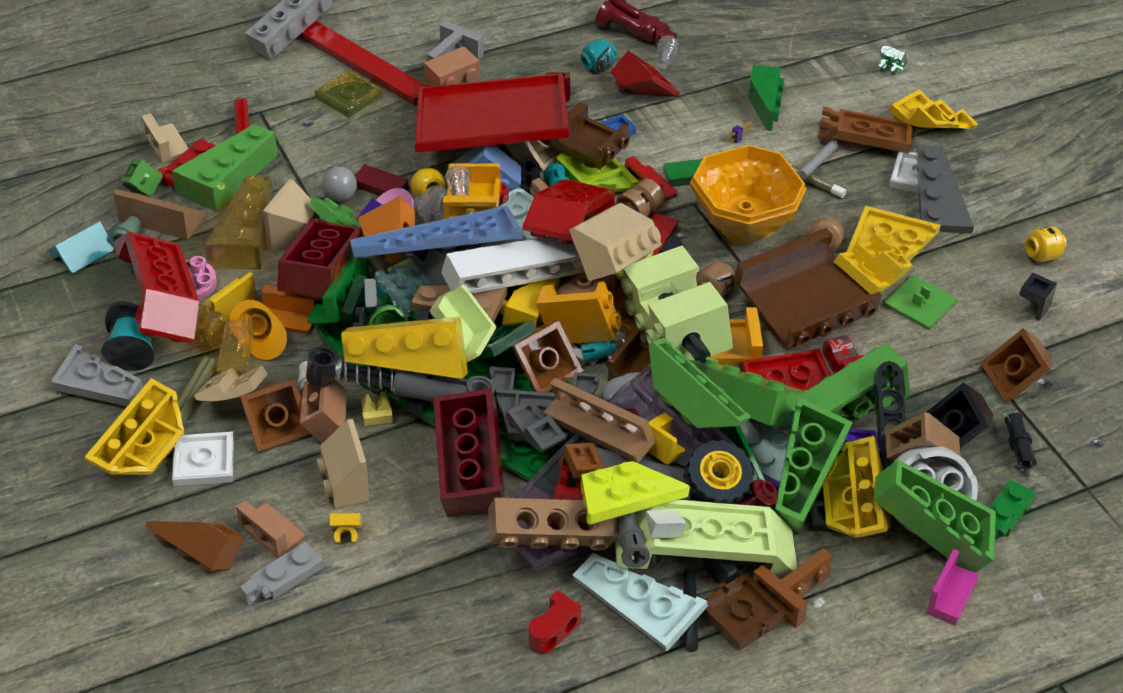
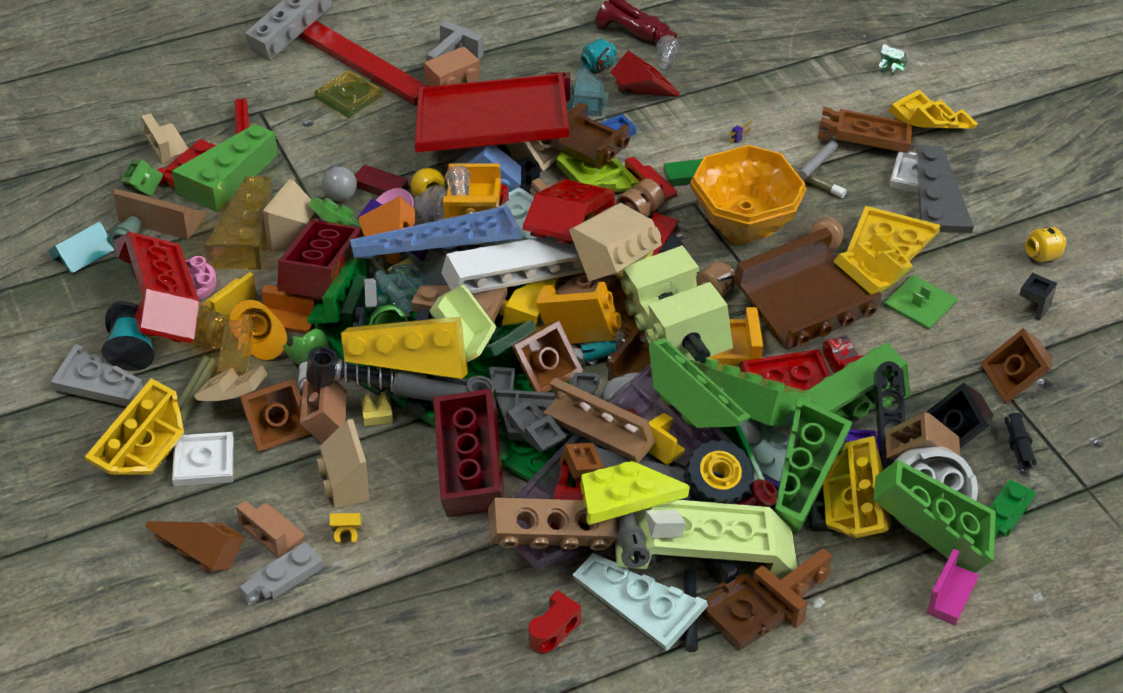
teal bush [543,163,570,187] -> none
green slope [748,64,785,131] -> none
none -> bright green hair [283,329,328,365]
none -> clear light blue slope [574,66,609,117]

